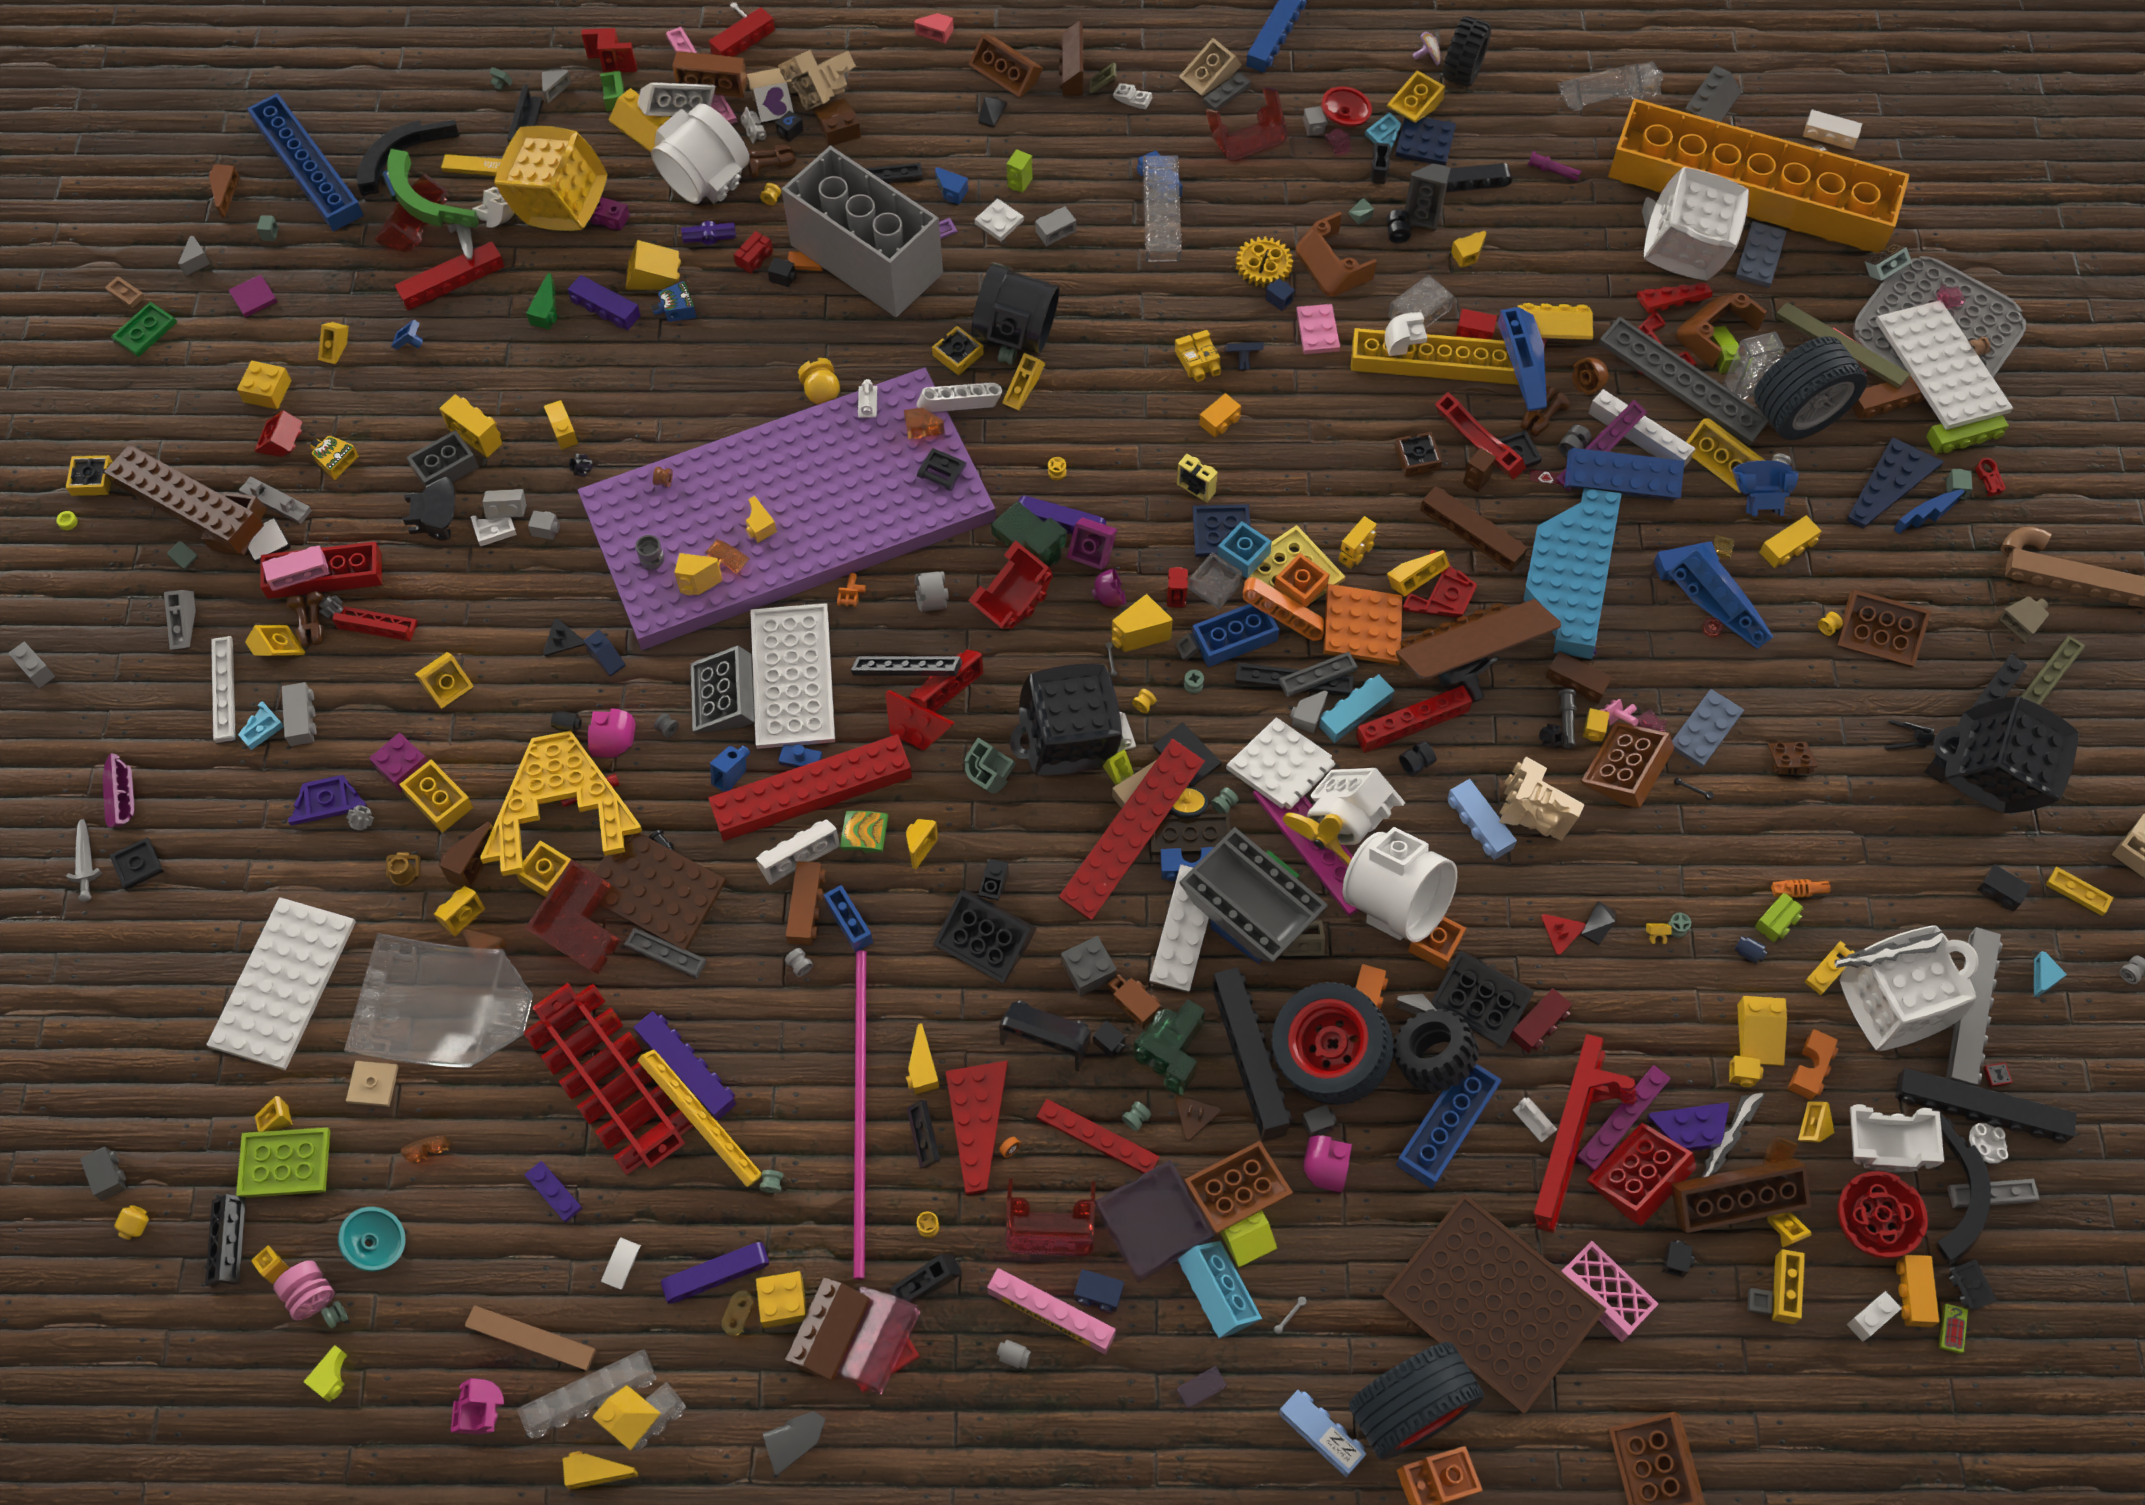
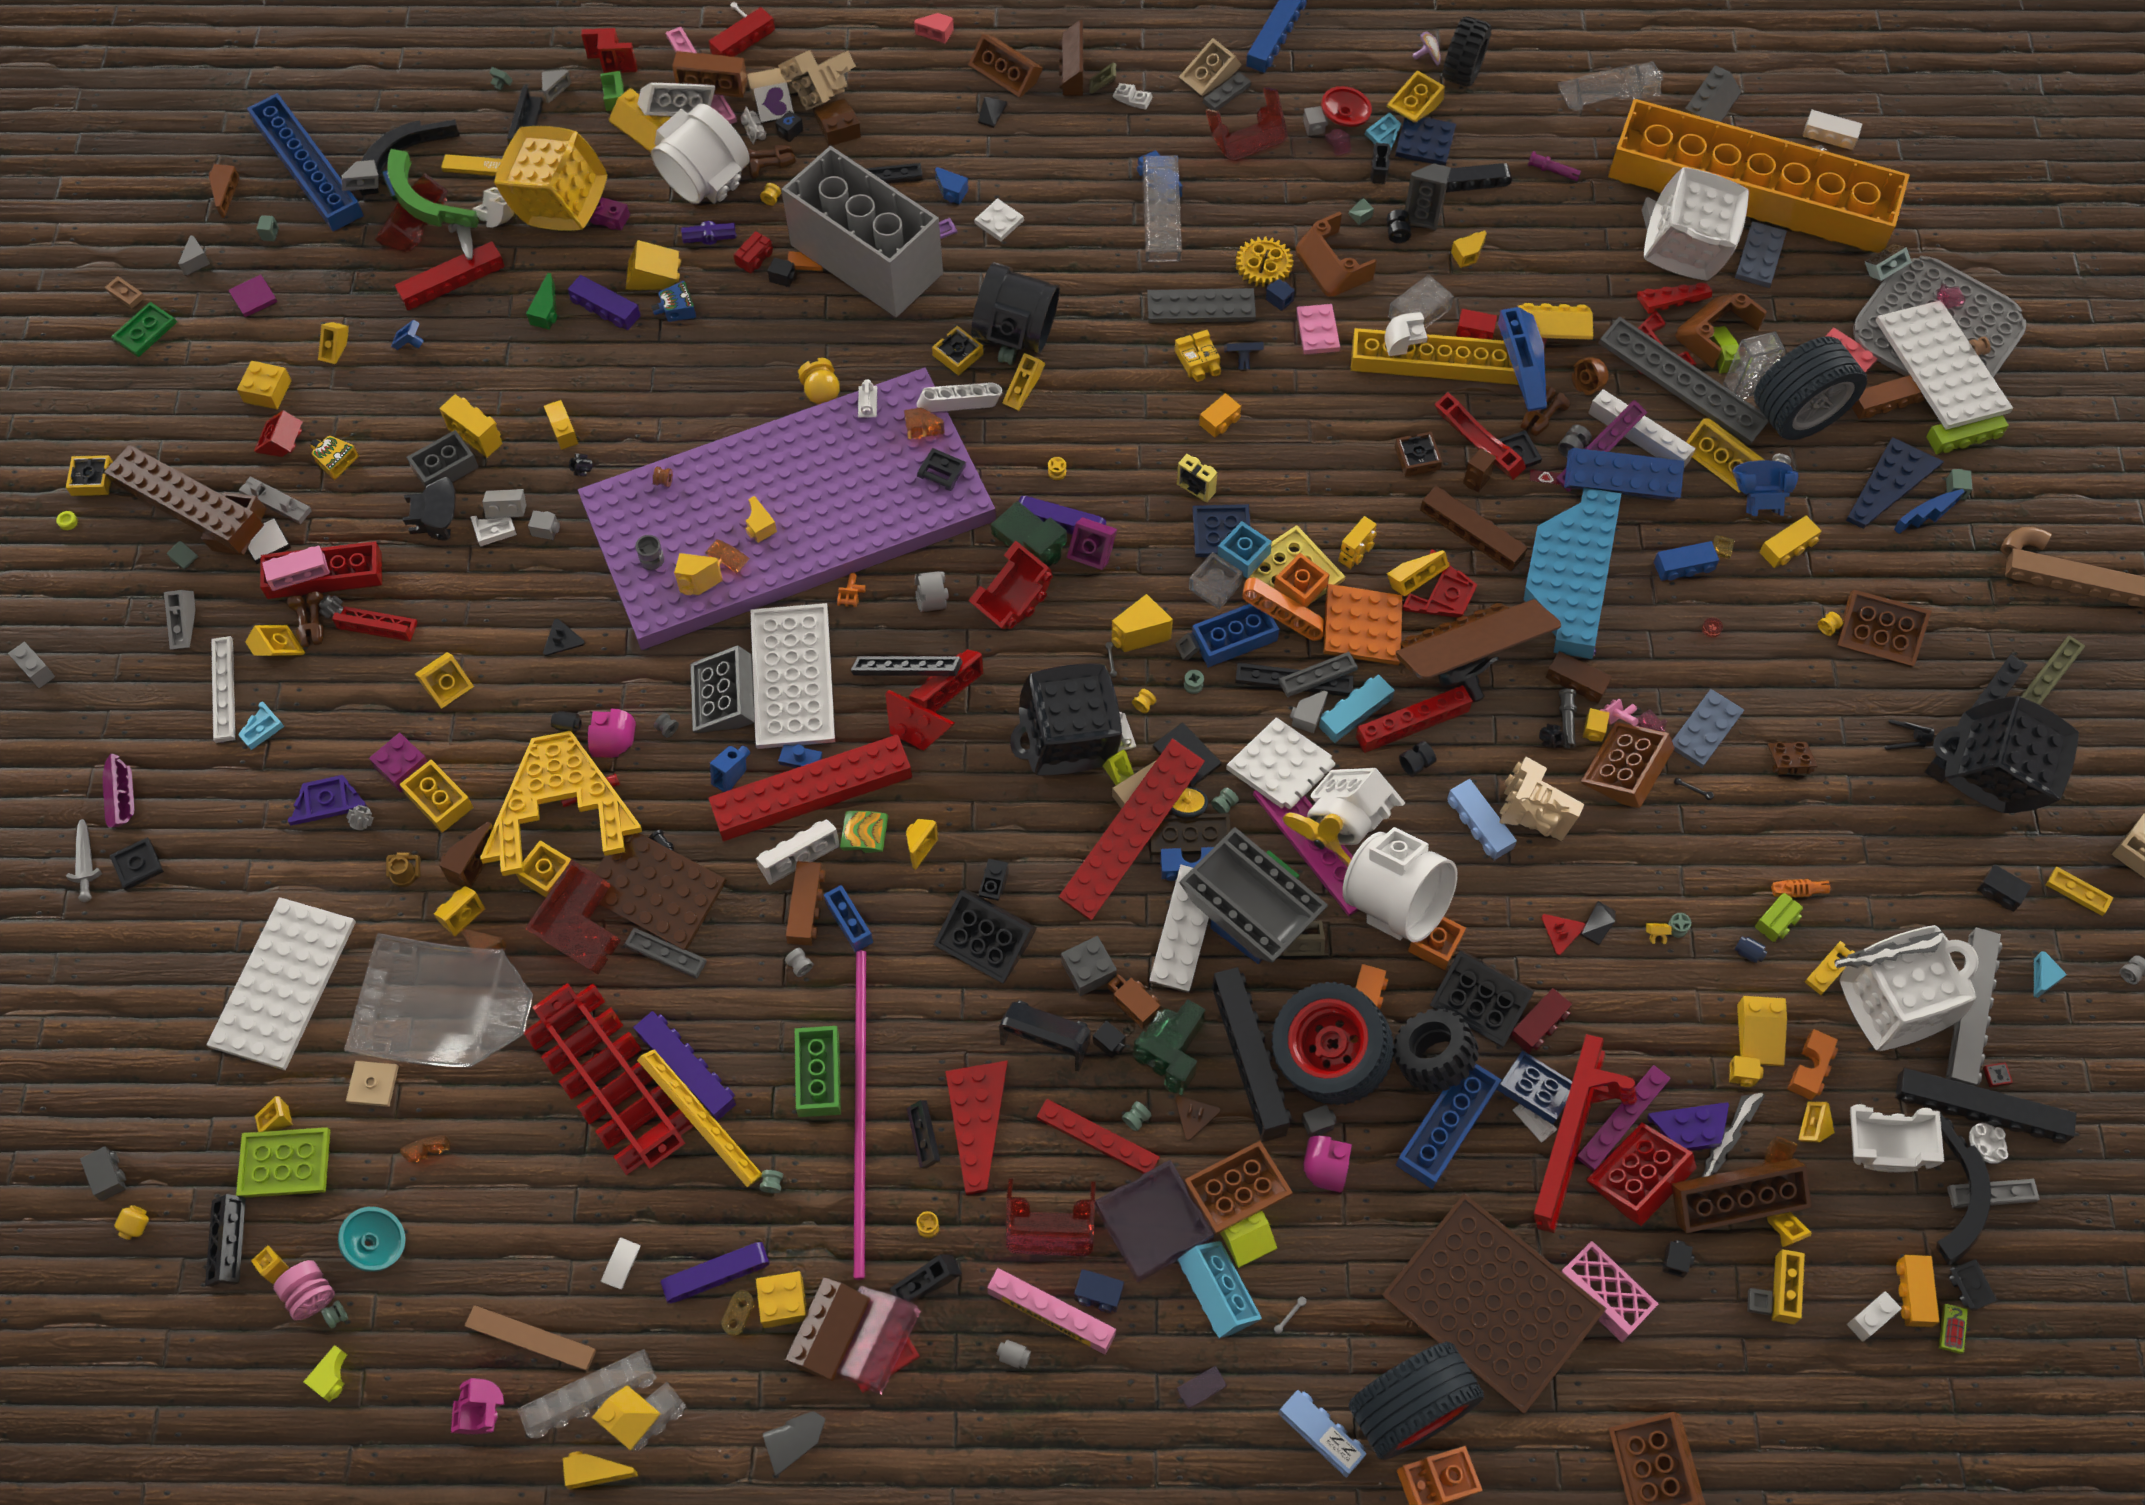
light grey brick [282,682,317,746] -> none
dark purple plate [524,1160,582,1223] -> none
dark blue slope [583,629,626,677] -> none
yellow slope [906,1024,939,1095] -> none
sand green brick [964,738,1016,794] -> none
orange tile [1000,1137,1021,1158] -> none
lime brick [1007,149,1032,193] -> none
light grey brick [1035,207,1076,246] -> none
magenta cylinder [1092,569,1126,608] -> none
red brick [1167,567,1188,608] -> none
light grey slope [1395,993,1437,1016] -> none
blue wedge [1668,544,1773,649] -> none
olive tile [1775,302,1910,389] -> none
red brick [1837,1171,1928,1259] -> none
red piece [1975,458,2006,497] -> none
dark tan torso [1998,597,2049,643] -> none
none -> light grey slope [342,160,378,191]
none -> bright green brick [795,1026,841,1117]
none -> dark grey plate [1147,288,1256,323]
none -> dark blue plate [1497,1050,1572,1125]

